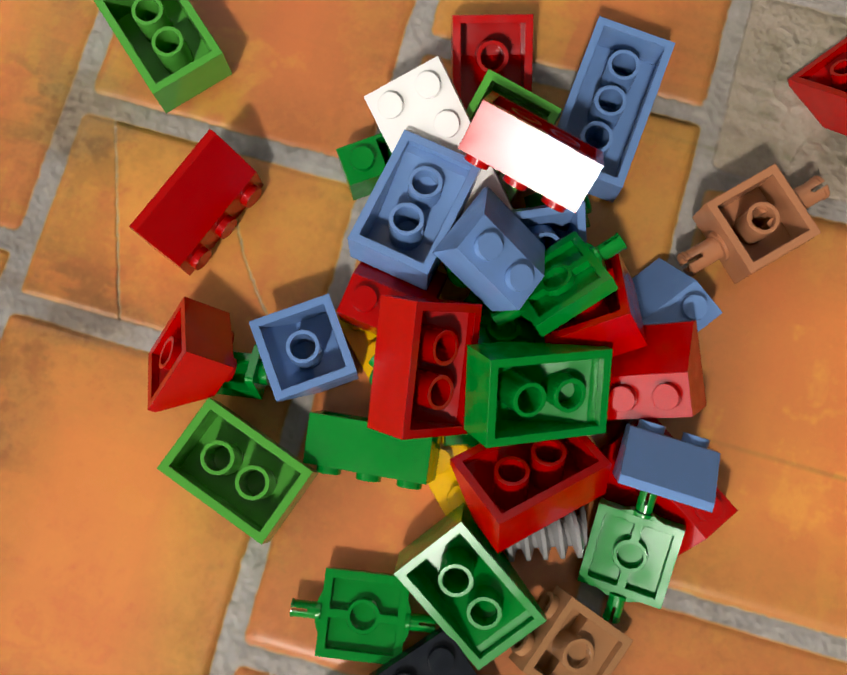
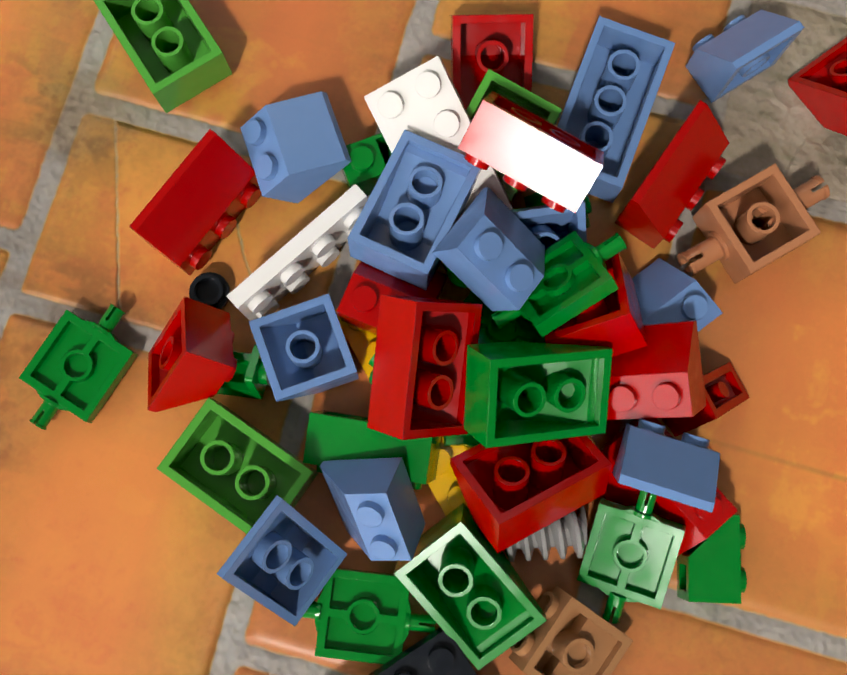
none -> green plate [19,303,138,430]
none -> black plate [189,272,230,309]
none -> medium blue slope [217,495,347,626]
none -> white plate [226,184,368,321]
none -> medium blue slope [240,91,352,204]
none -> medium blue slope [320,457,426,561]
none -> red slope [615,100,729,249]
none -> red slope [662,362,750,437]
none -> green slope [677,515,747,604]
none -> medium blue slope [685,9,805,103]

